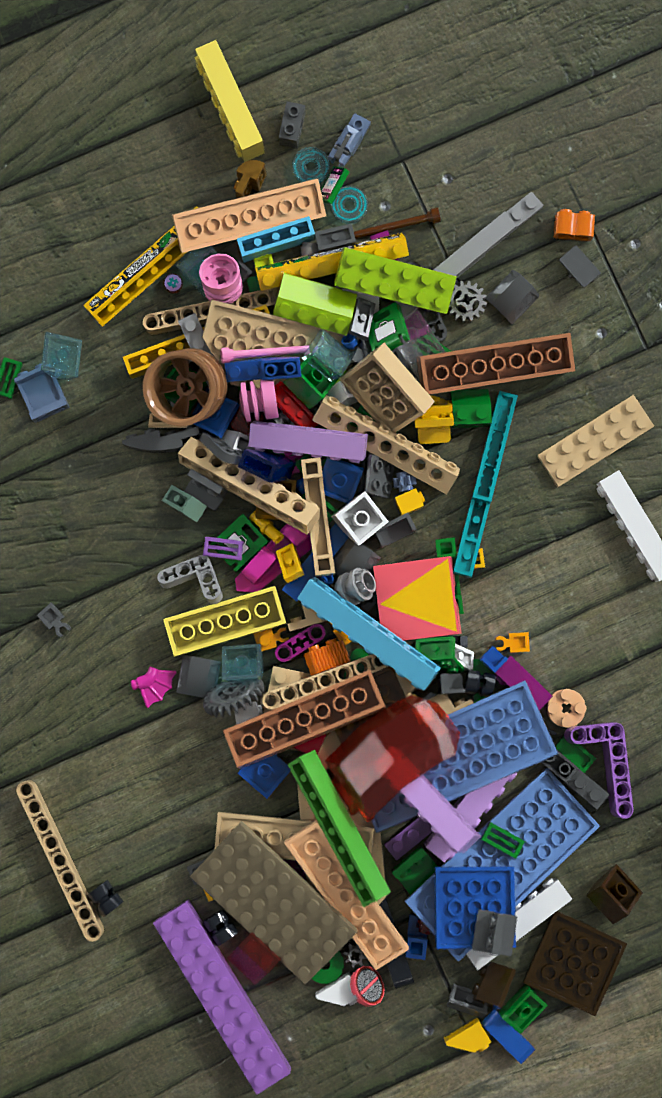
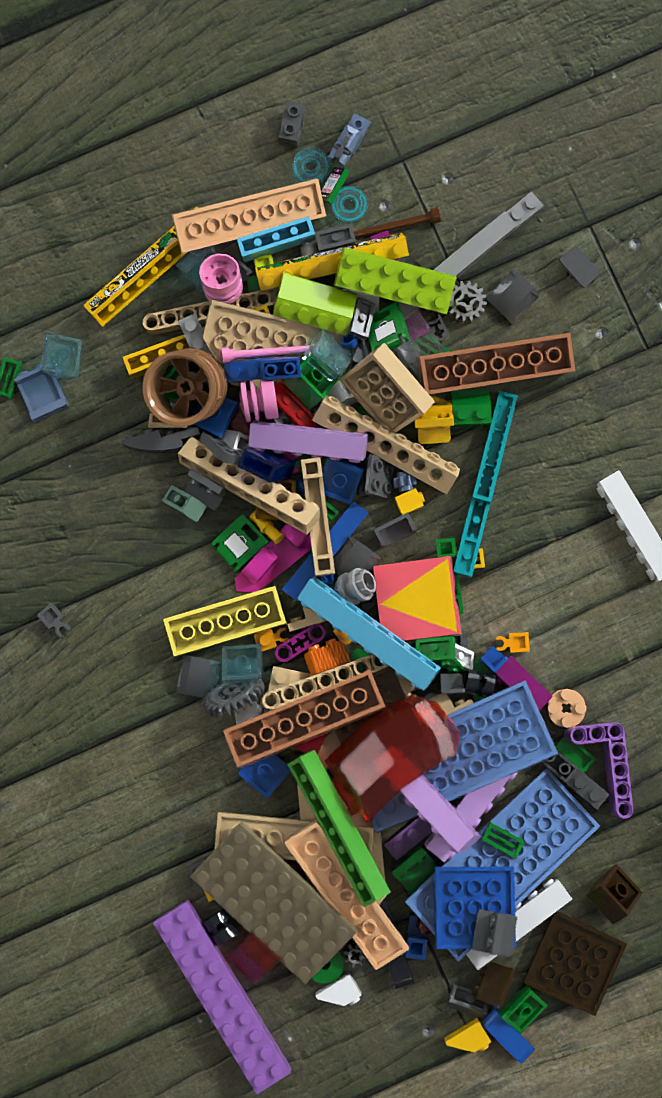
tan beam [16,780,104,942] -> none
black wheel [87,880,124,917] -> none
dark pink arm [131,666,177,708] -> none
light grey beam [157,555,223,604] -> none
tile [164,274,183,294] -> none
light yellow brick [194,40,265,162] -> none
medium lavender tile [203,536,244,560] -> none
pearl gold brick [234,160,267,198] -> none
yellow plate [276,543,304,583] -> none
white slope [331,491,389,546] -> none
tile [350,966,385,1007] -> none
tan plate [537,395,654,488] -> none
orange brick [554,209,595,241] -> none

